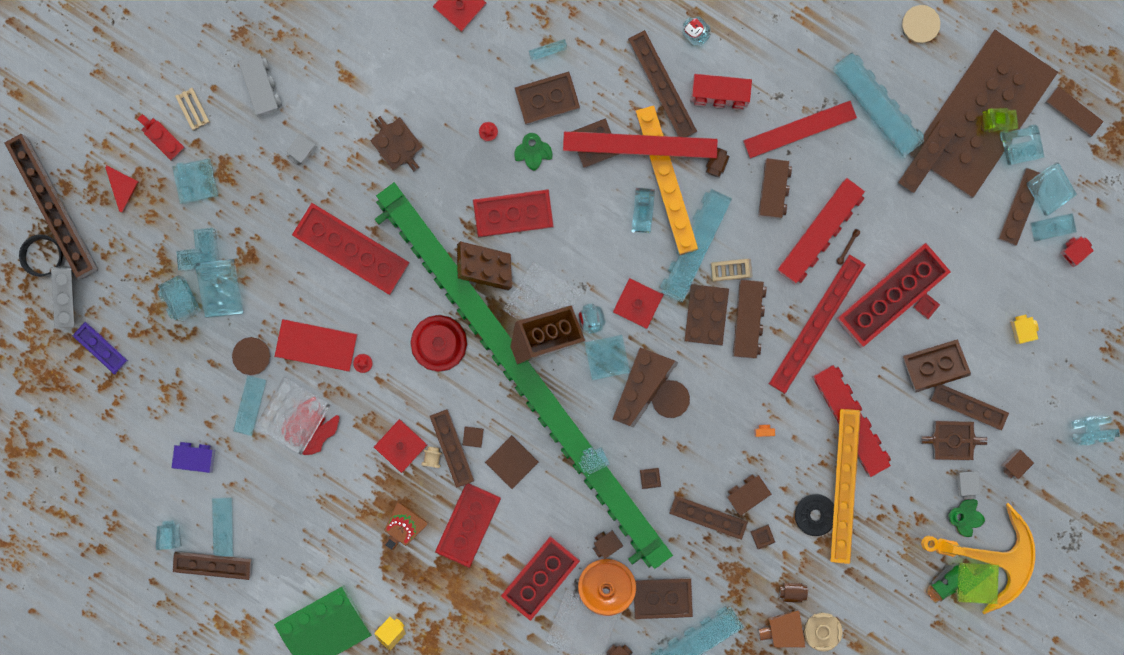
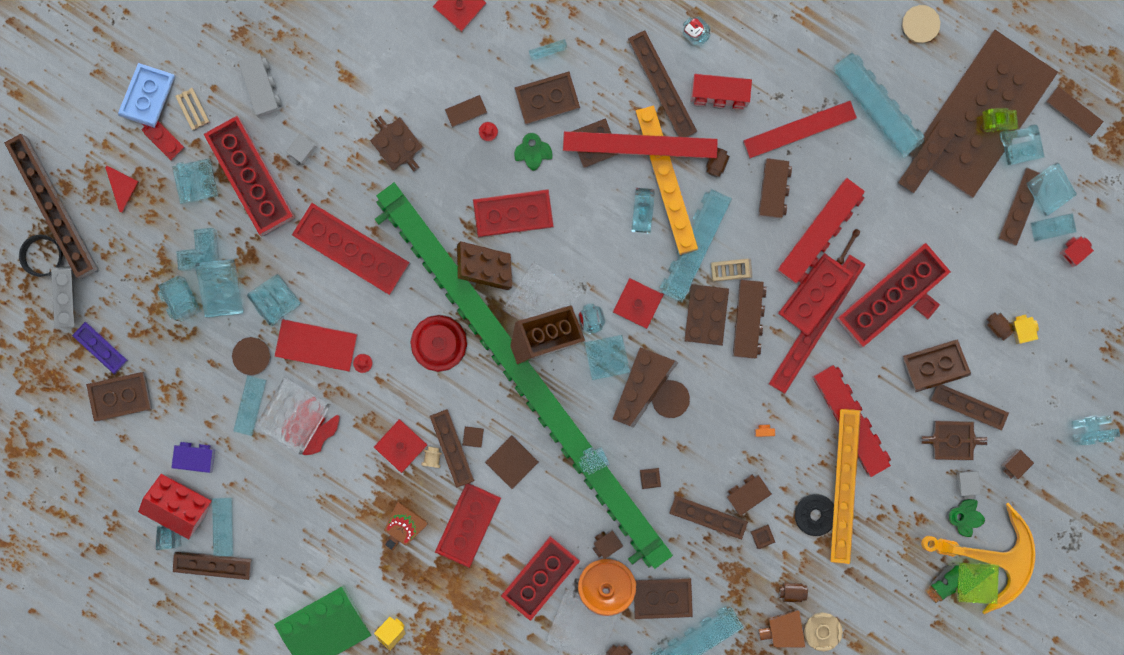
none -> reddish brown plate [86,372,152,422]
none -> light blue tile [118,63,175,128]
none -> red brick [138,474,211,540]
none -> red brick [203,116,295,236]
none -> clear light blue plate [247,274,301,327]
none -> reddish brown tile [445,95,487,128]
none -> red tile [778,253,855,337]
none -> reddish brown brick [986,312,1014,341]

